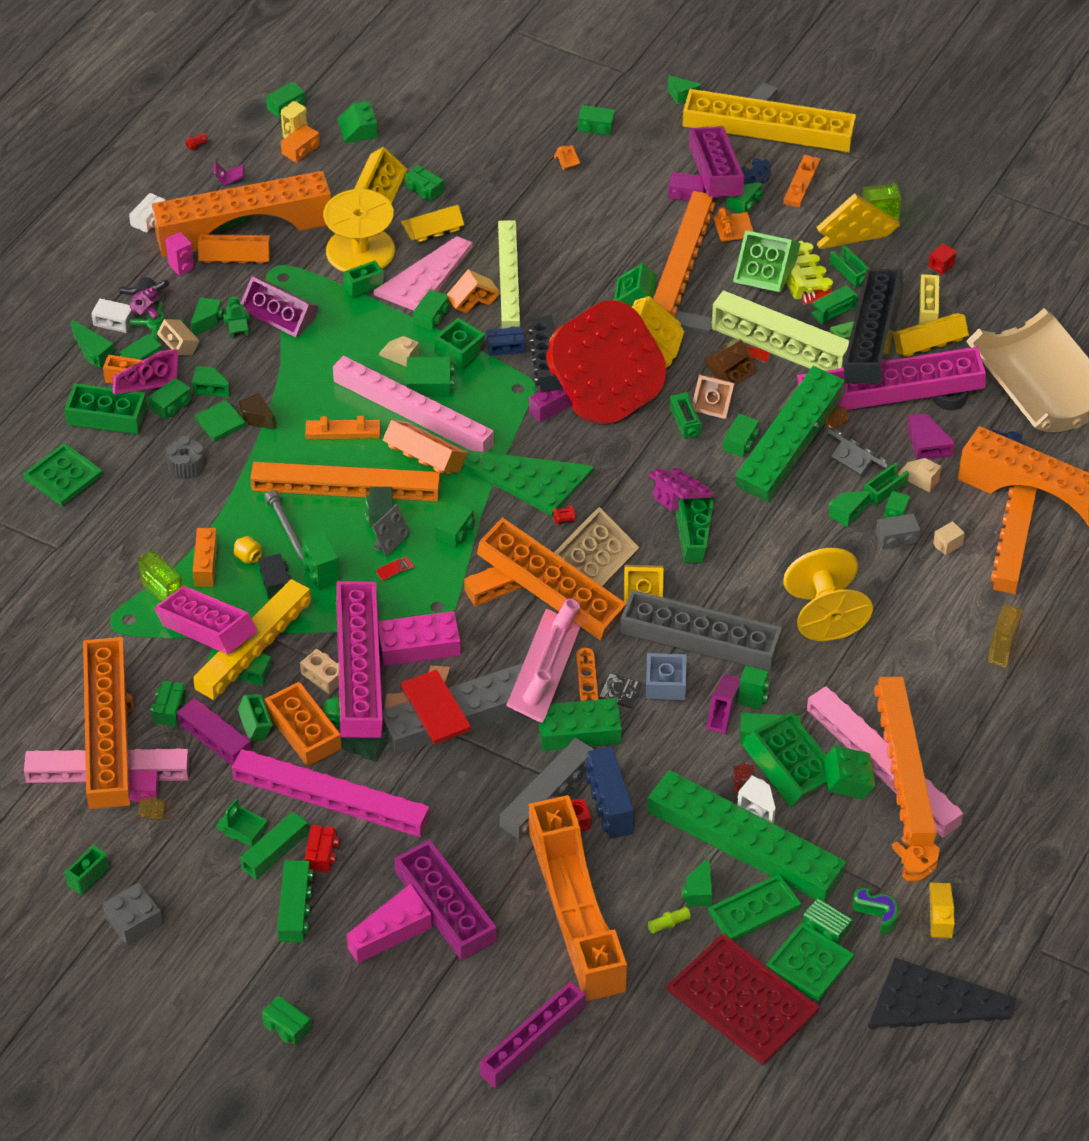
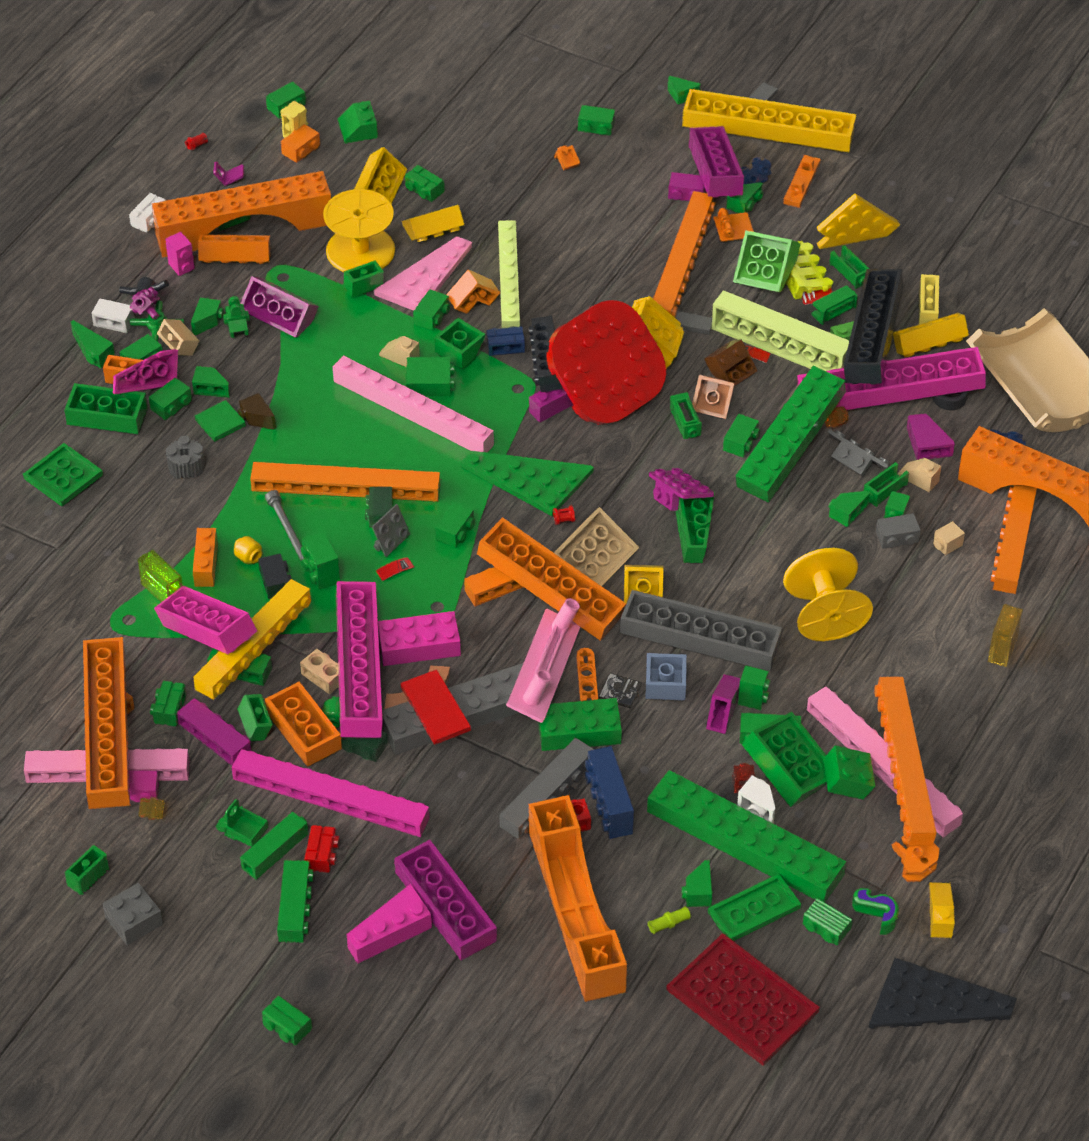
orange hinge [306,416,380,439] -> none
brick [383,420,468,474] -> none
magenta brick [480,982,586,1089] -> none
green slope [614,263,657,307] -> none
green plate [766,922,854,1002] -> none
clear neon green brick [862,183,902,222] -> none
red brick [928,243,957,275] -> none

